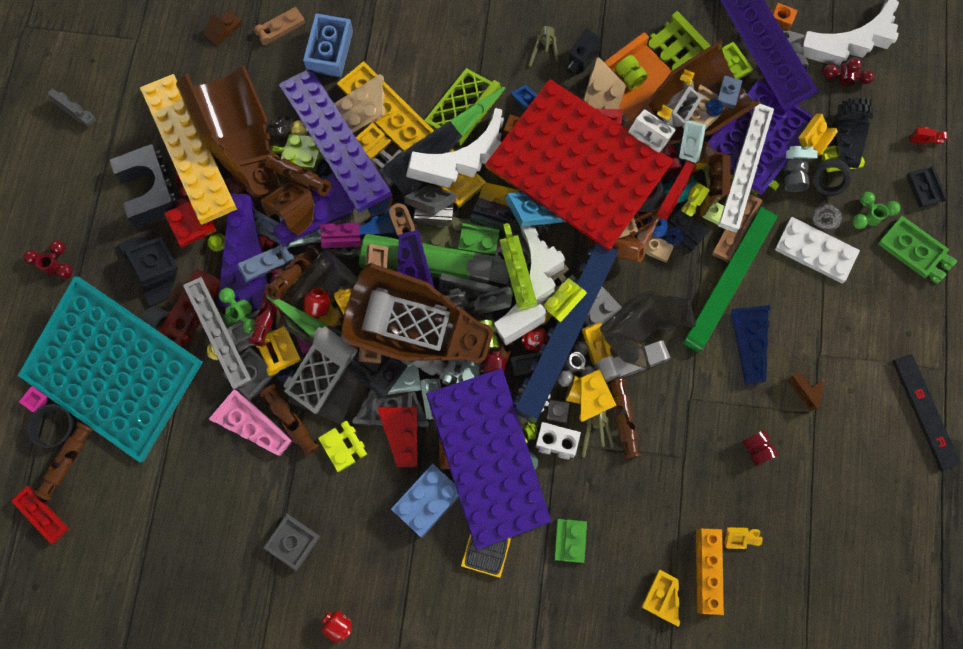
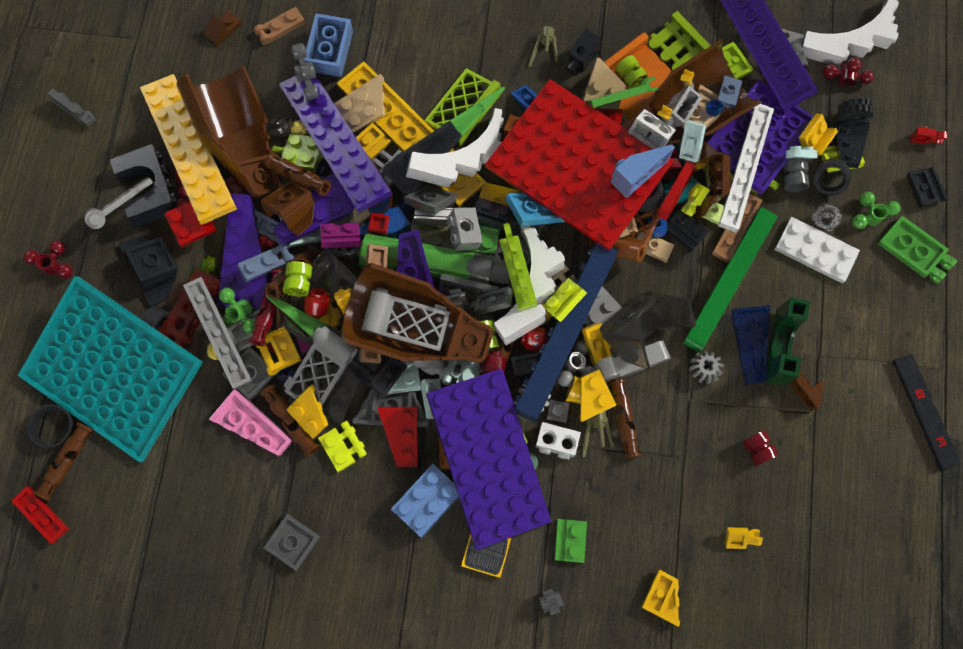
dark pink plate [19,386,50,413] -> none
lime plate [208,233,225,252] -> none
red head [321,610,352,642] -> none
medium nougat plate [389,203,415,237] -> none
lime plate [522,422,538,441] -> none
clear blue plate [665,227,684,246] -> none
light orange brick [696,528,724,615] -> none
orange brick [770,3,798,30] -> none
none -> light grey piece [84,177,153,229]
none -> clear neon green plate [202,255,215,274]
none -> lime wheel [283,261,312,297]
none -> yellow wing [286,384,328,439]
none -> dark grey gear [291,43,319,100]
none -> red tile [368,213,390,235]
none -> light grey brick [447,208,483,251]
none -> dark grey gear [539,589,564,616]
none -> bright green tile [585,77,658,108]
none -> medium blue slope [611,145,675,198]
none -> light grey gear [689,351,724,384]
none -> dark green arch [765,297,810,387]

